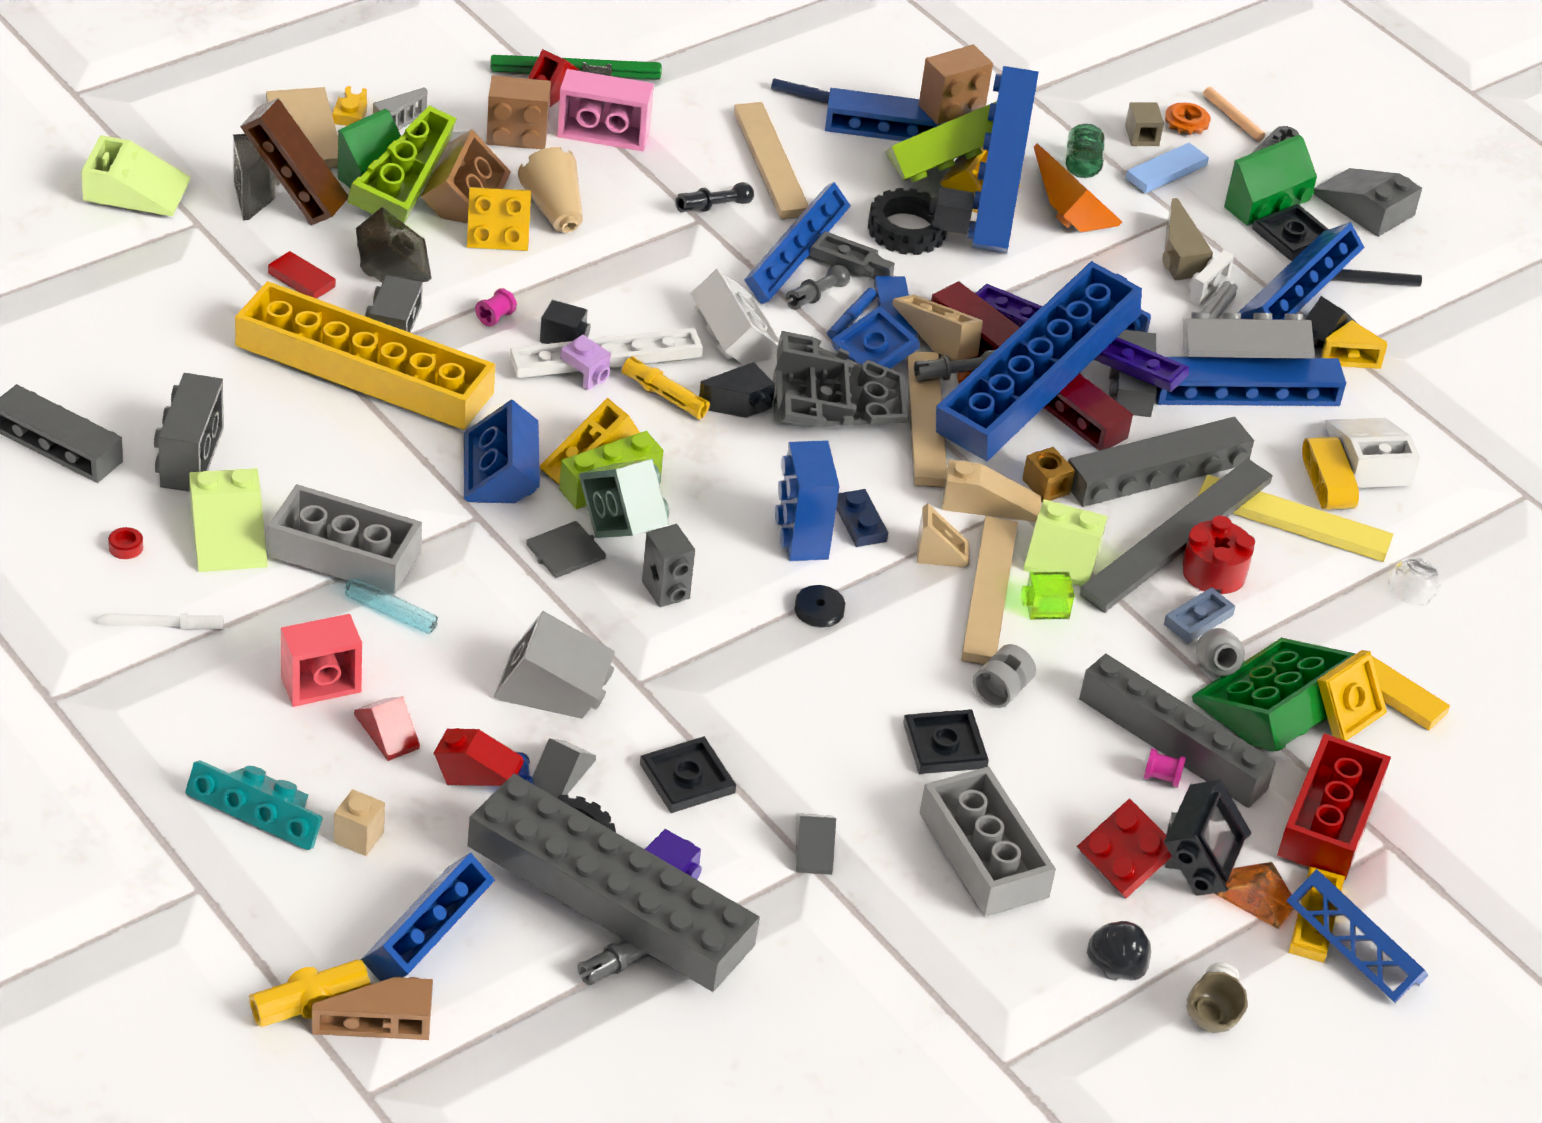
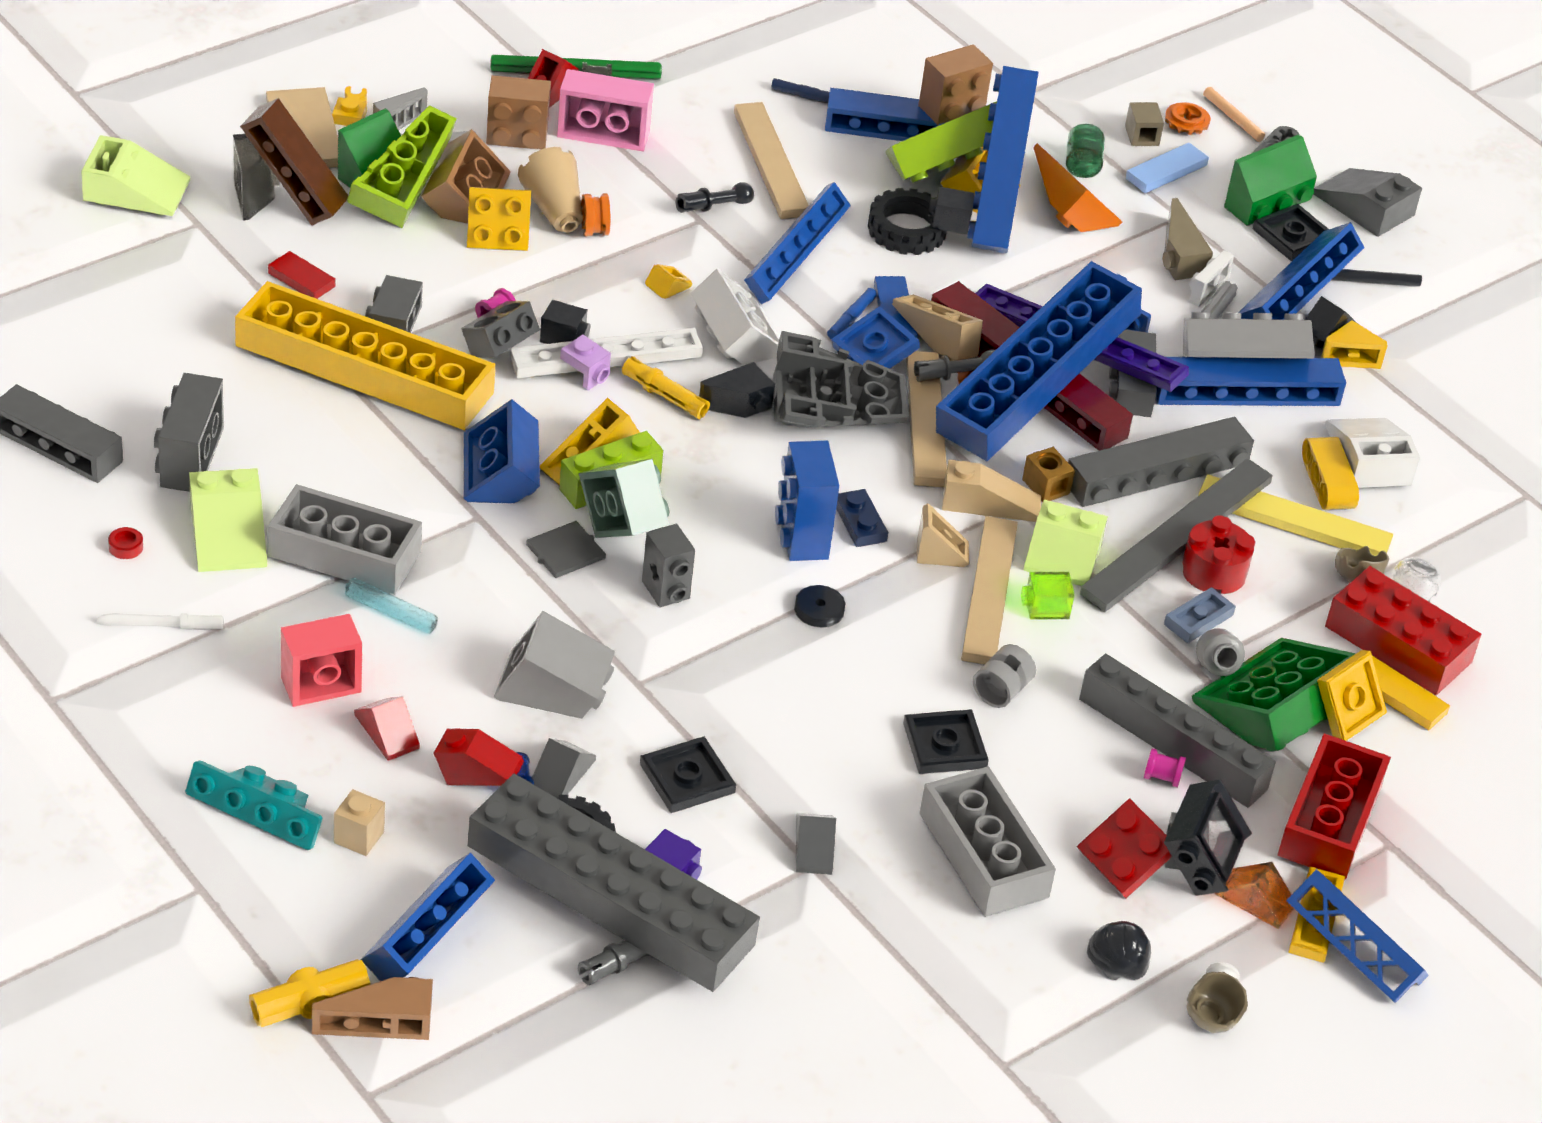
clear smoke slope [355,207,432,283] -> none
dark grey pin [785,265,850,310] -> none
dark grey hinge [810,231,895,279] -> none
none -> dark grey brick [461,301,540,358]
none -> orange wheel [581,193,611,237]
none -> yellow slope [645,264,693,299]
none -> red brick [1325,566,1482,696]
none -> dark tan hair [1335,546,1390,582]

